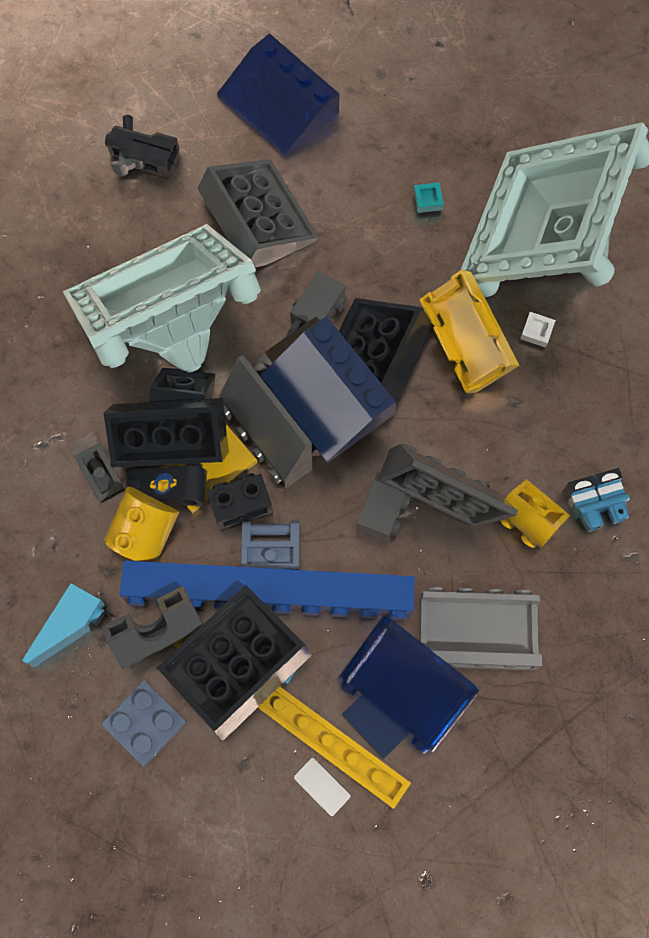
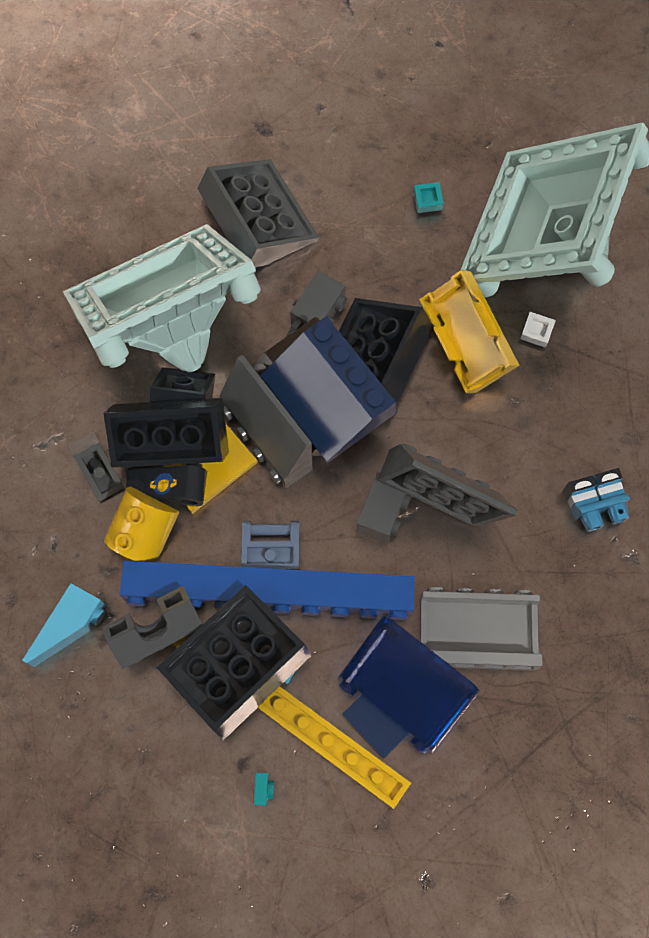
sand blue plate [101,680,187,767] -> none
black piece [105,115,179,177] -> none
black brick [207,473,273,530] -> none
clear blue slope [217,33,340,157] -> none
white sticker [294,758,351,816] -> none
yellow brick [500,479,570,548] -> none
none -> teal plate [254,773,275,806]

